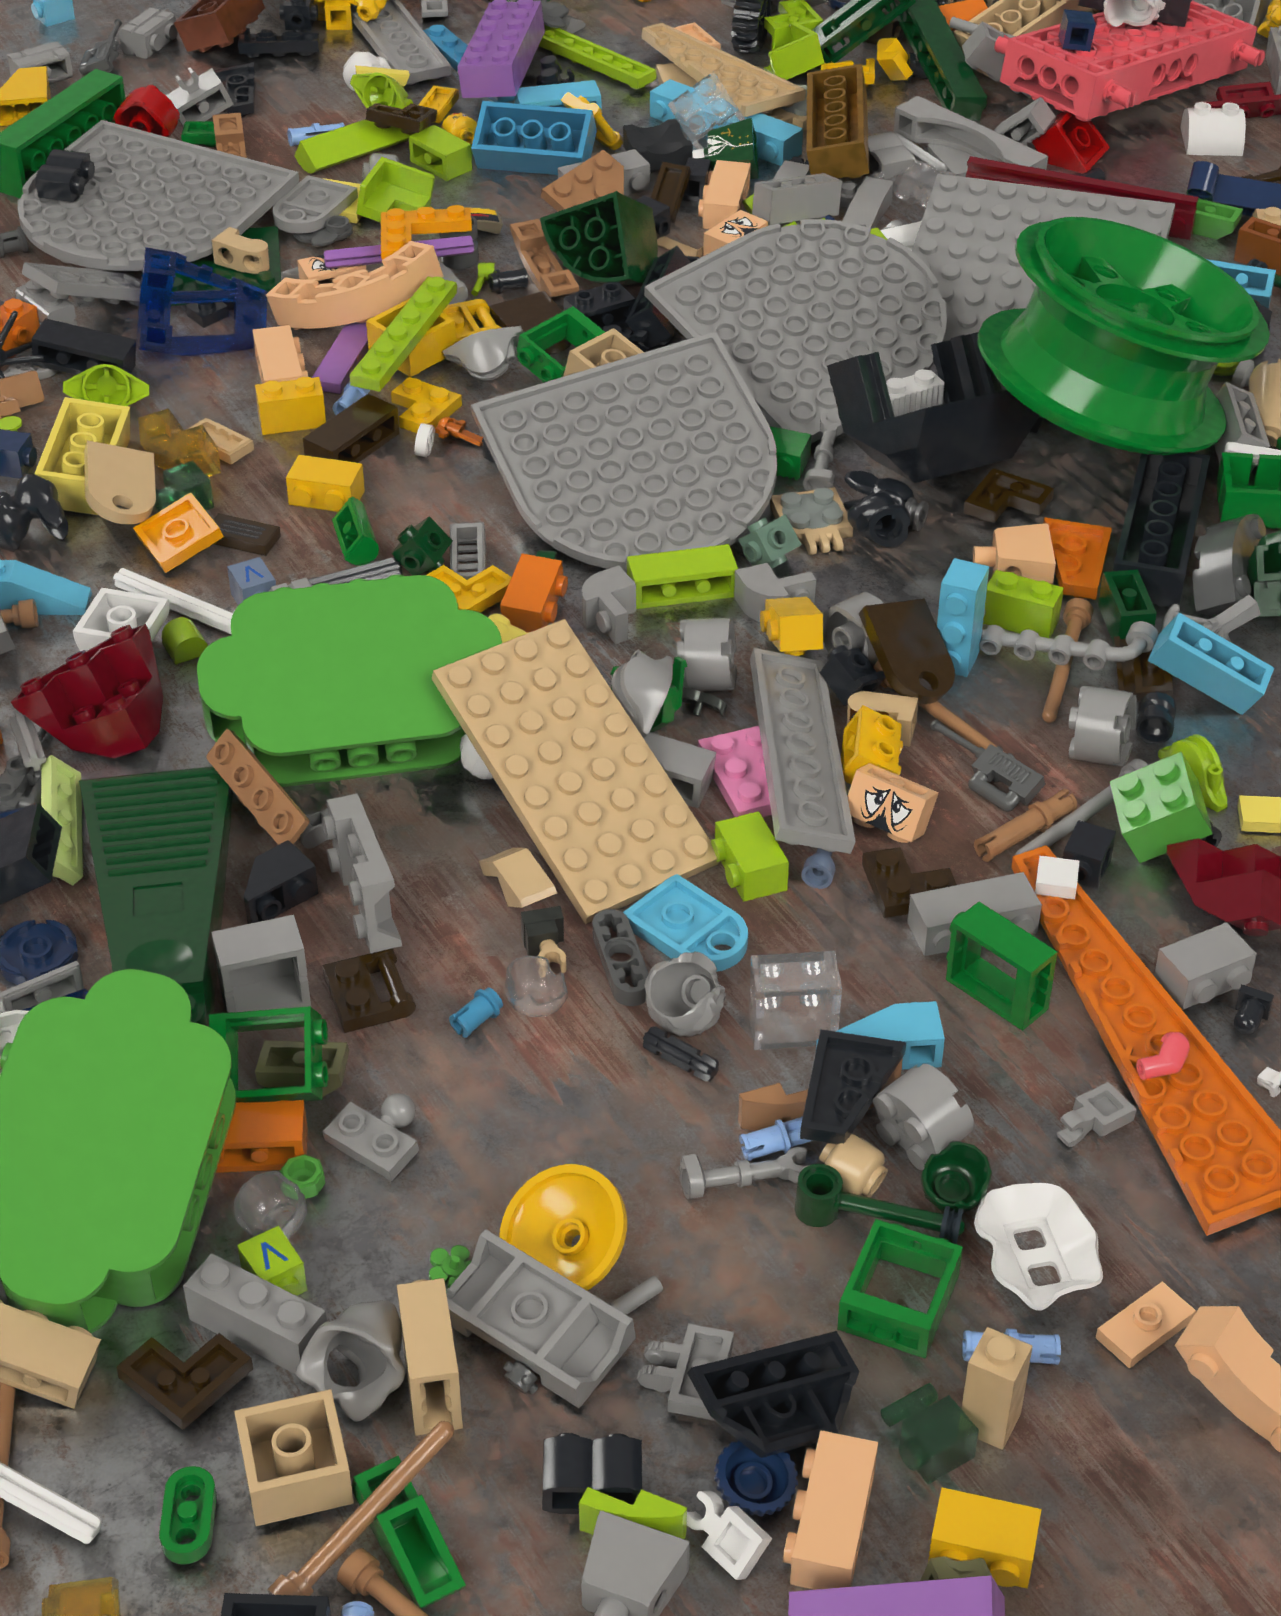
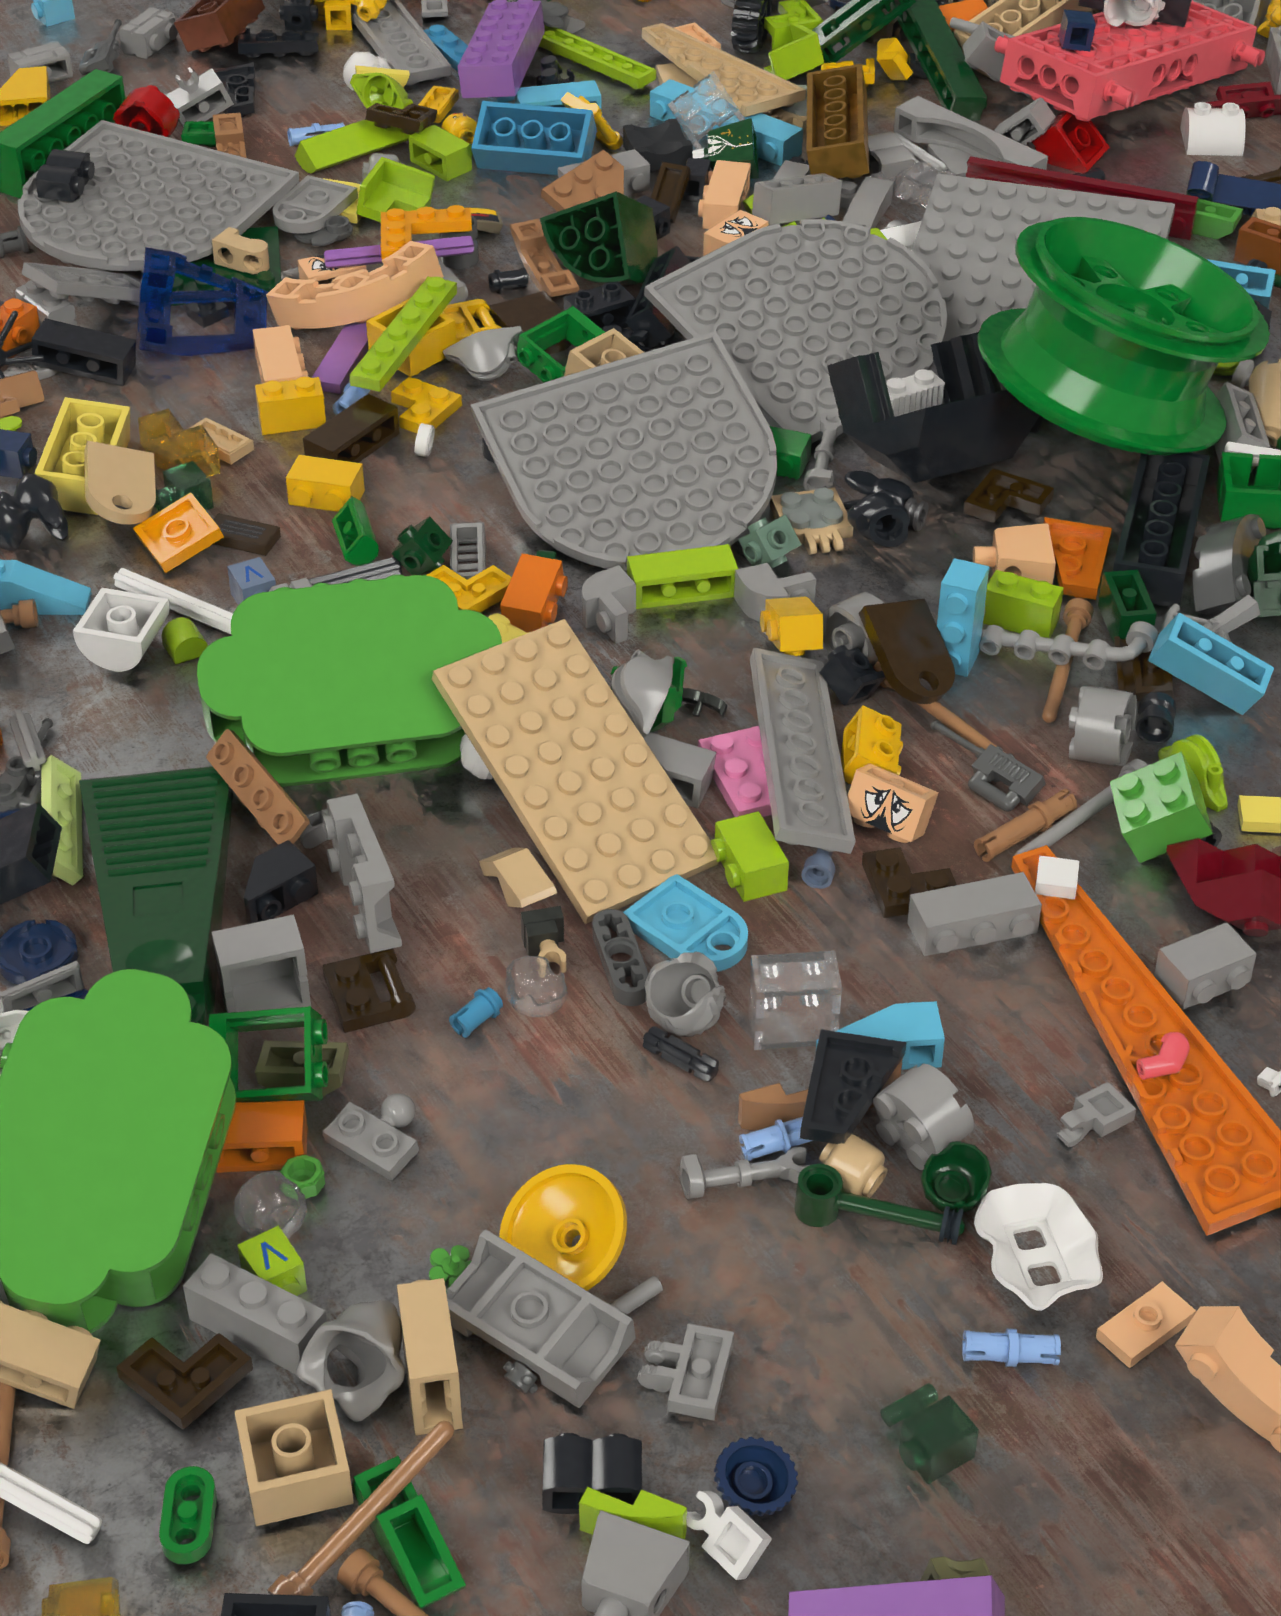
dark red brick [11,624,163,758] -> none
lime hat [63,364,149,406] -> none
orange piece [435,417,483,447] -> none
lime hand [471,262,495,296] -> none
tan piece [657,236,703,257] -> none
light grey brick [677,617,737,692] -> none
black wedge [687,1331,860,1458] -> none
light nougat brick [783,1430,878,1590] -> none
green window [837,1219,963,1359] -> none
tan leg [847,691,918,747] -> none
yellow brick [928,1487,1042,1589] -> none
green window [946,901,1058,1031] -> none
tan brick [958,1327,1033,1450] -> none
black brick [1063,820,1116,889] -> none
black piece [1234,984,1274,1035] -> none

